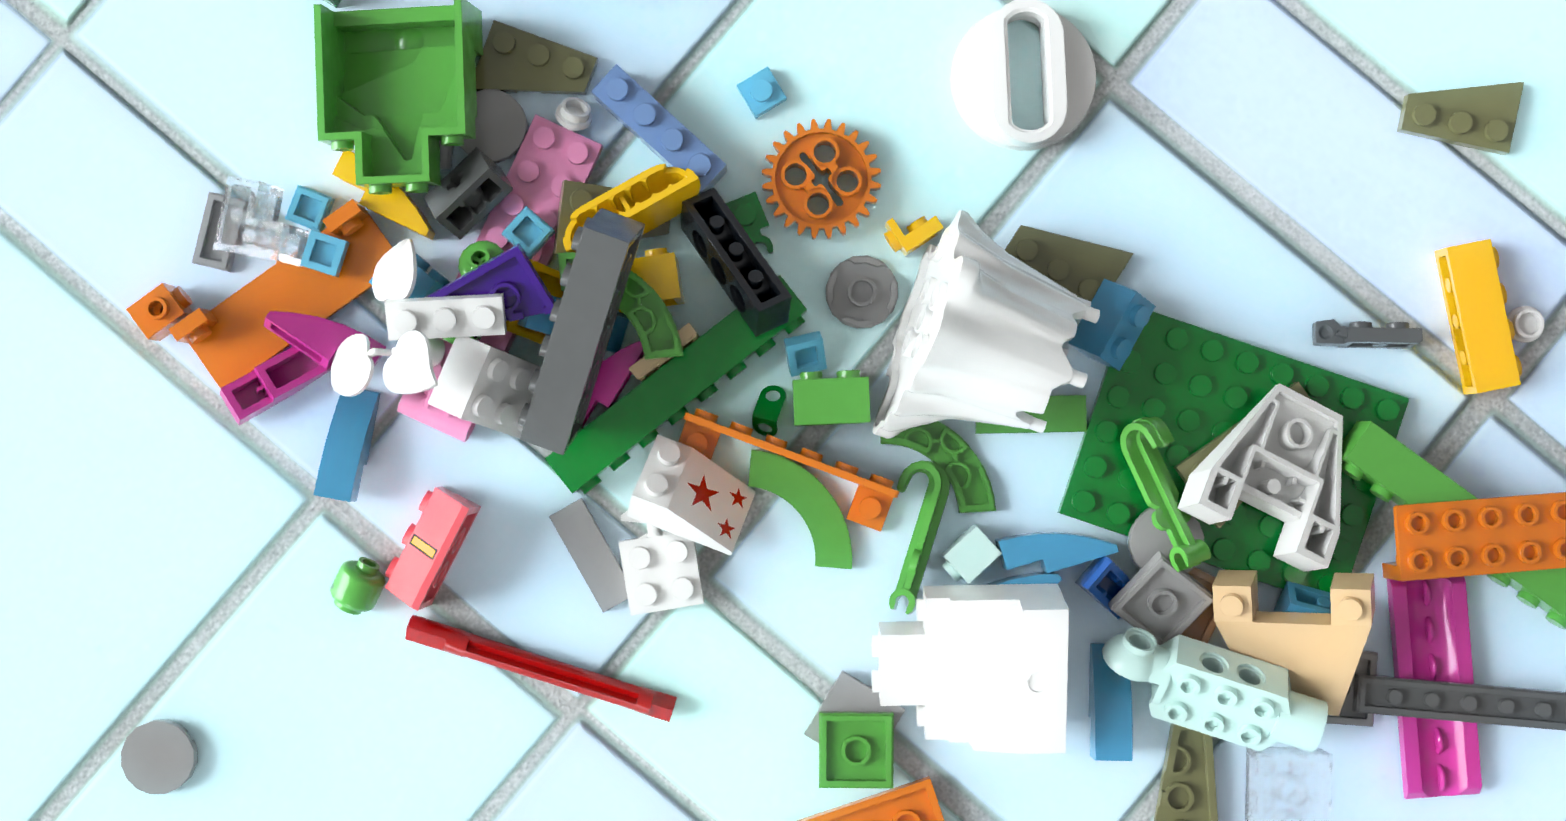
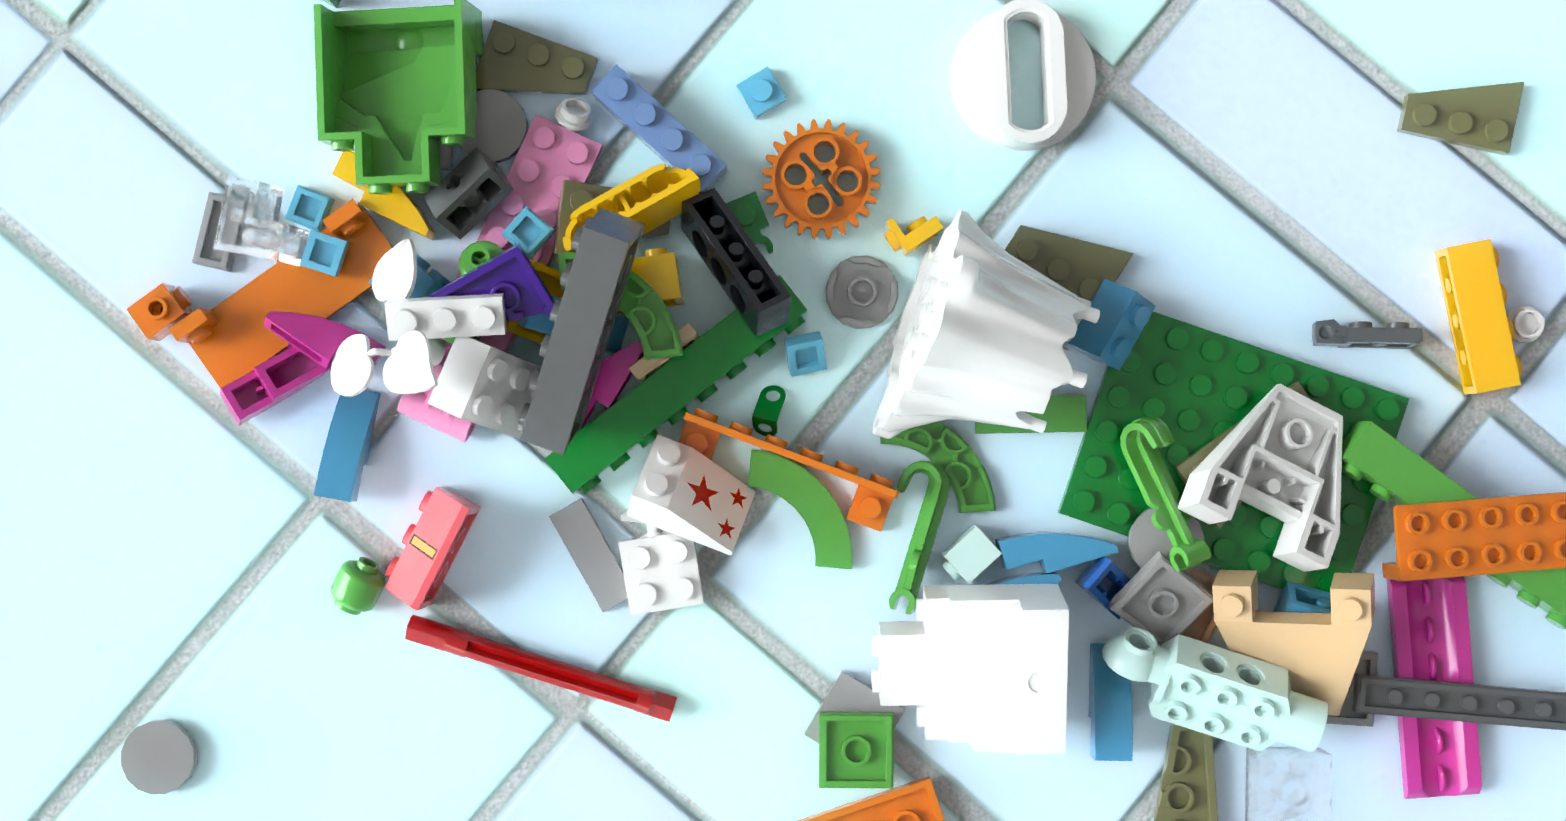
bright green brick [792,370,871,426] -> none

